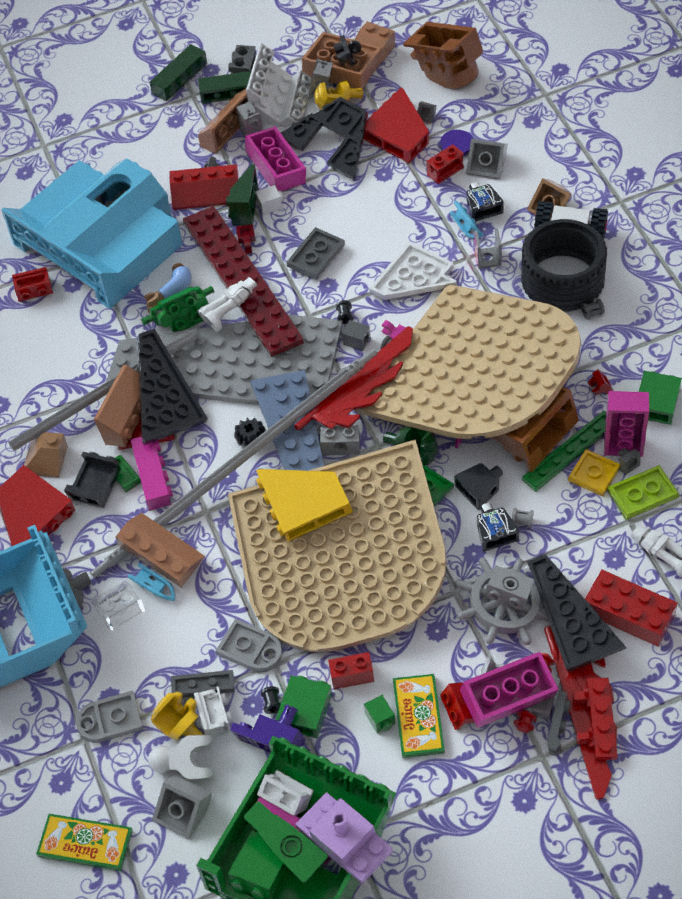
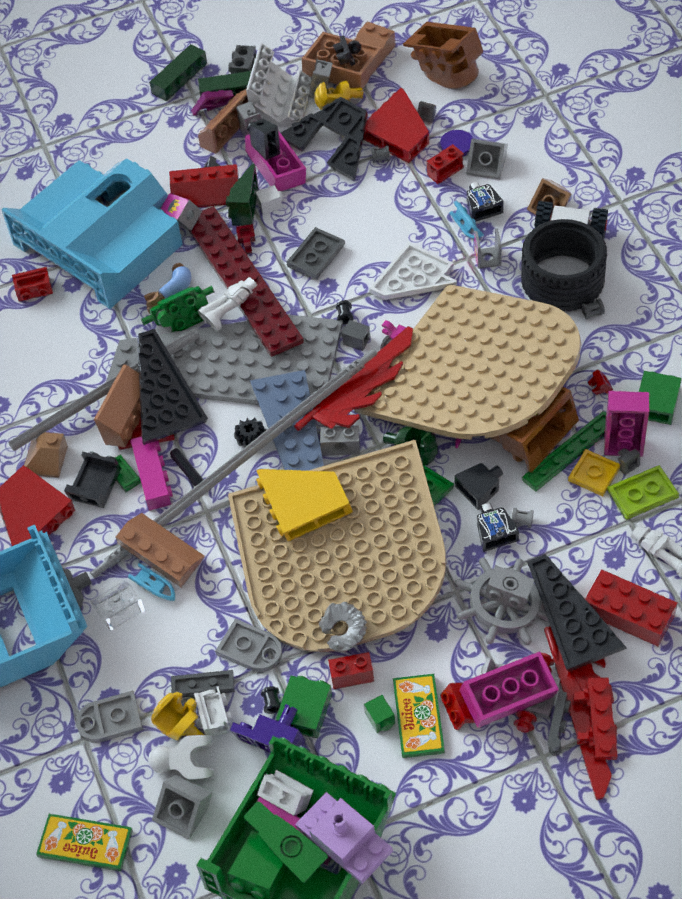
none -> piece [160,194,202,230]
none -> black axle [170,448,204,486]
none -> magenta wing [191,90,234,116]
none -> black torso [247,119,280,160]
none -> light grey piece [319,602,367,652]
none -> dark grey bush [371,146,390,163]

